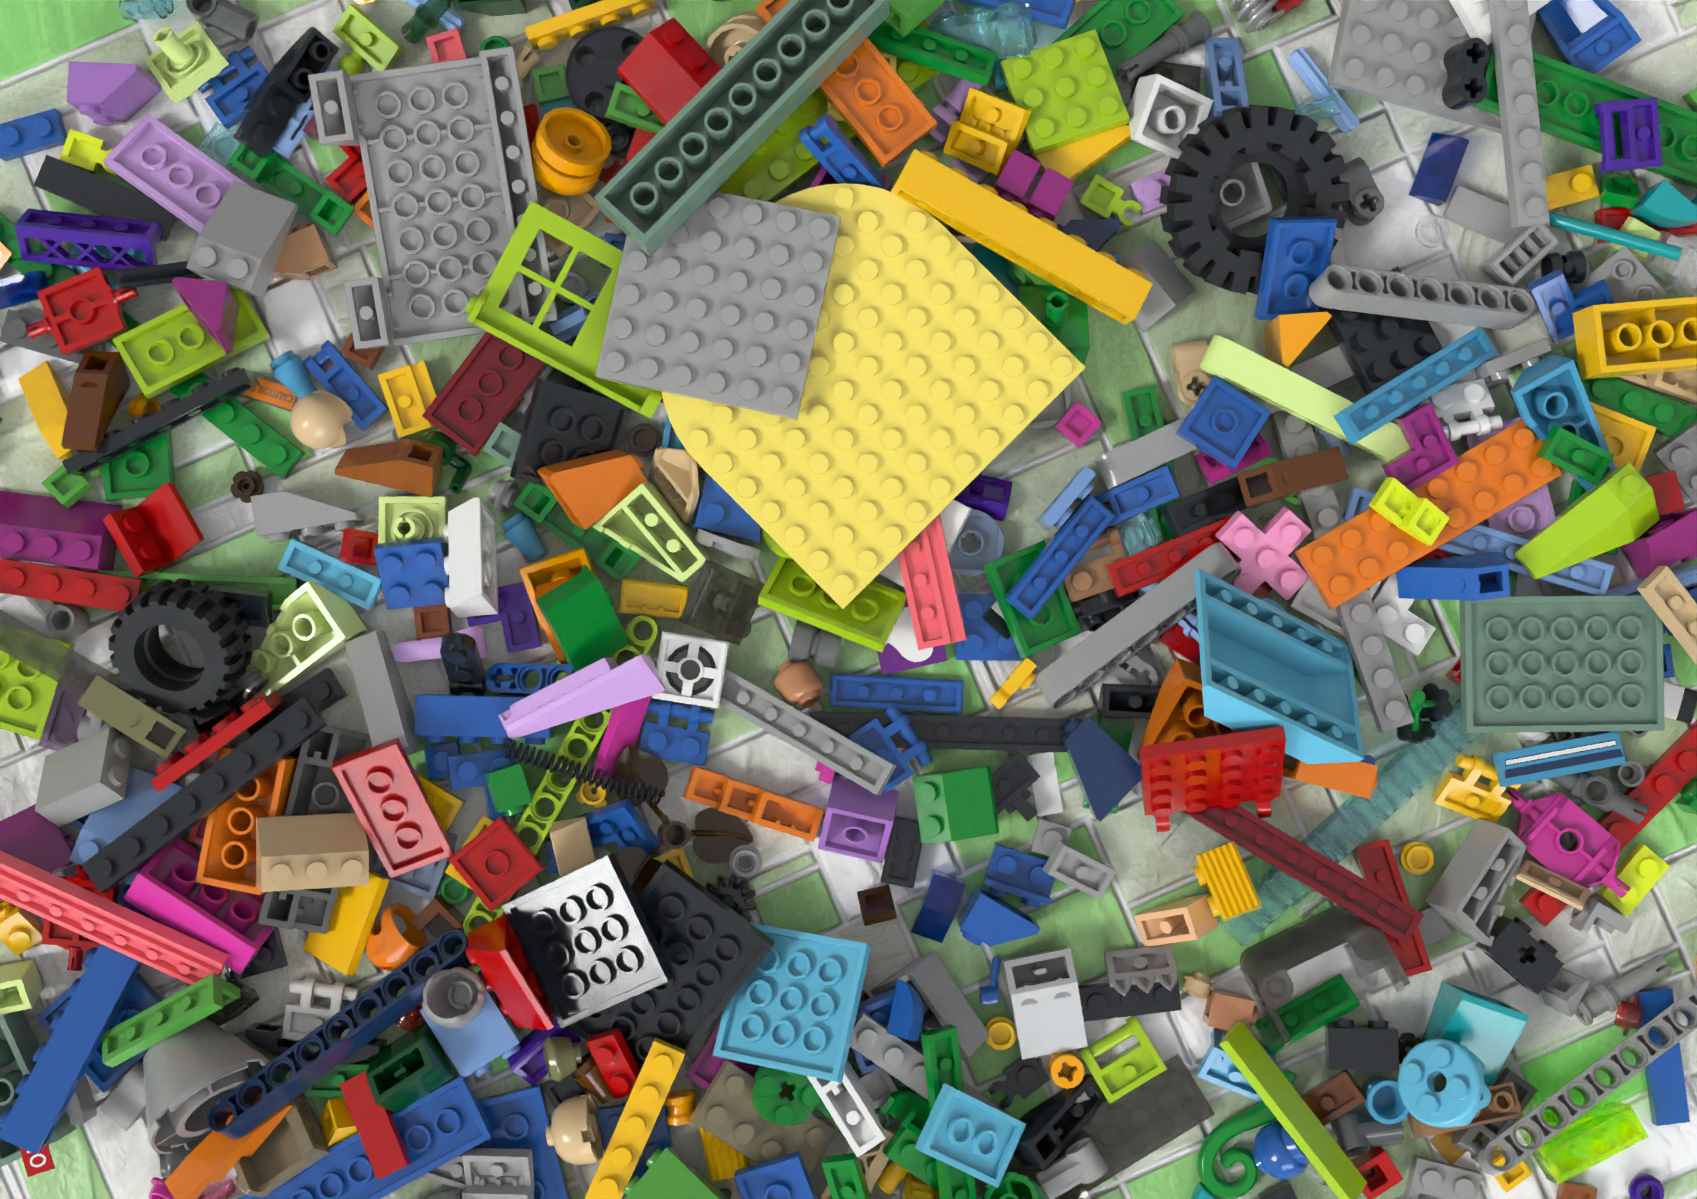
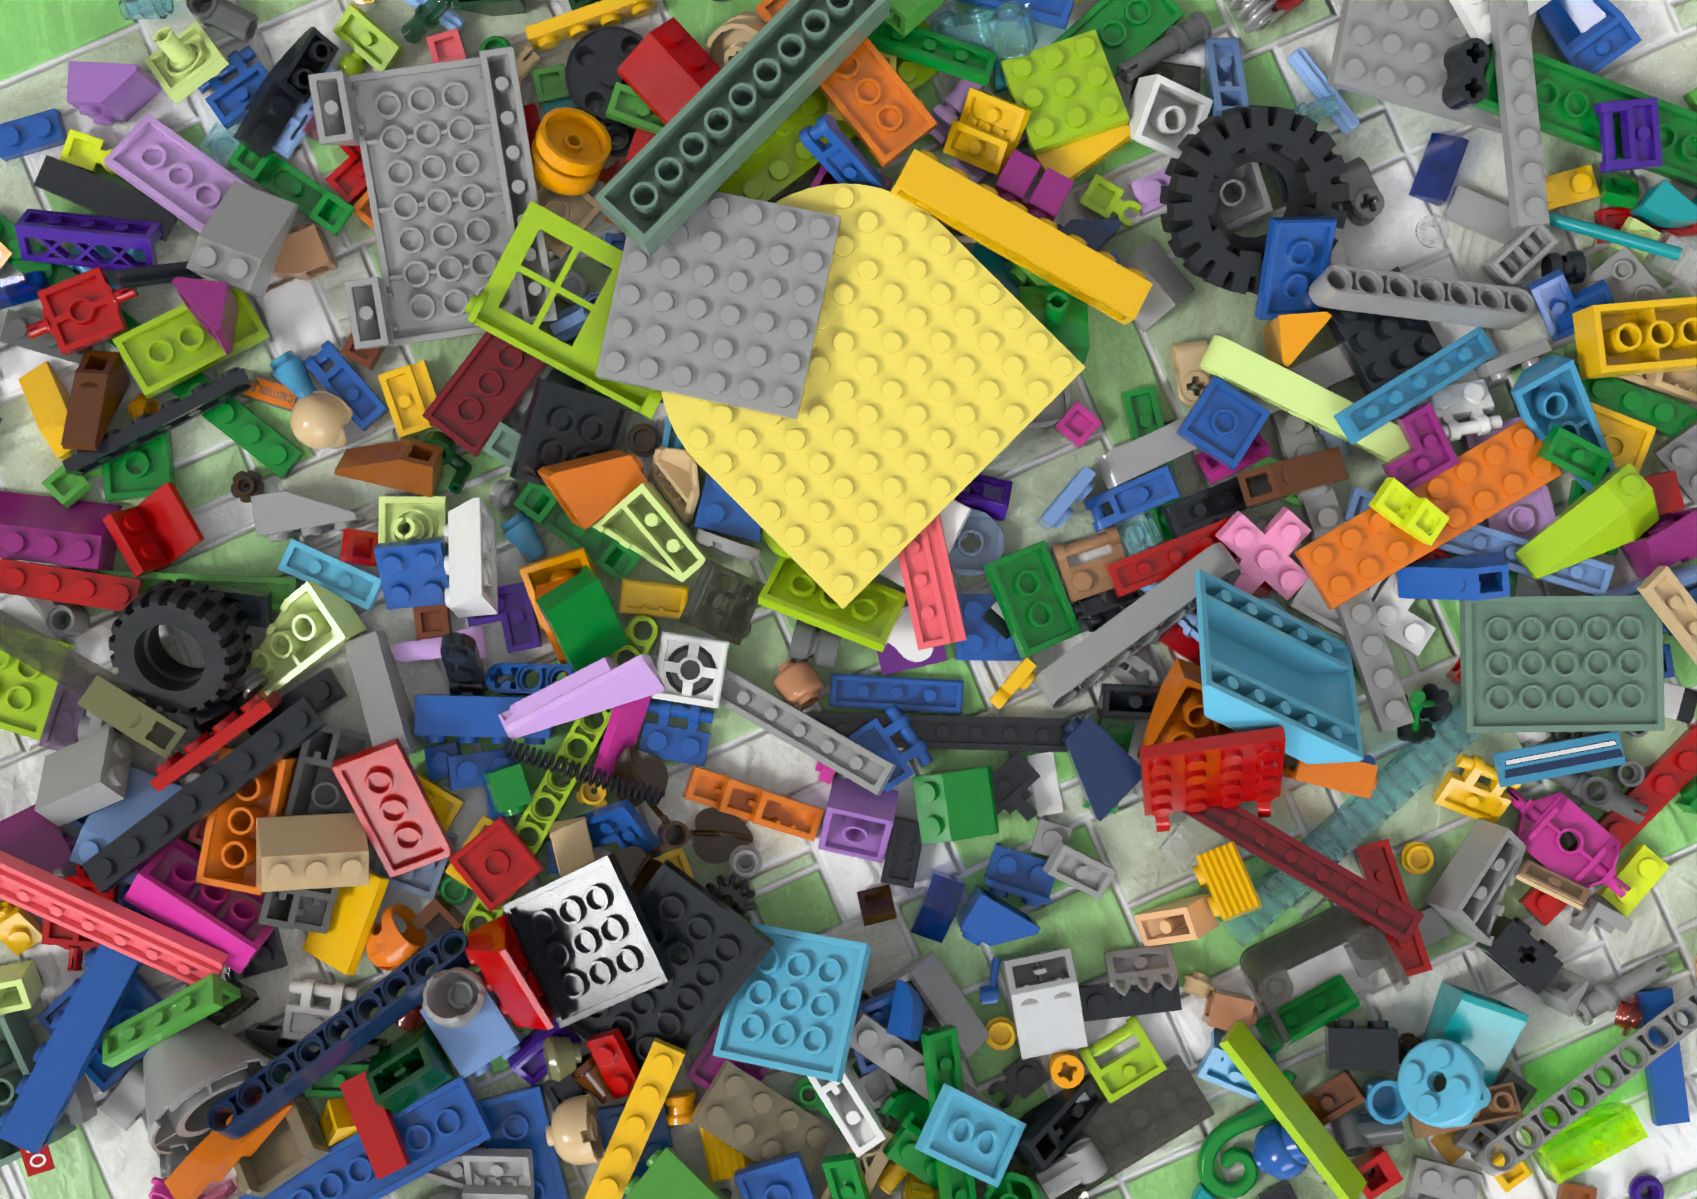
green plate [751,1066,821,1126] -> none
blue tile [1004,494,1115,620] -> none

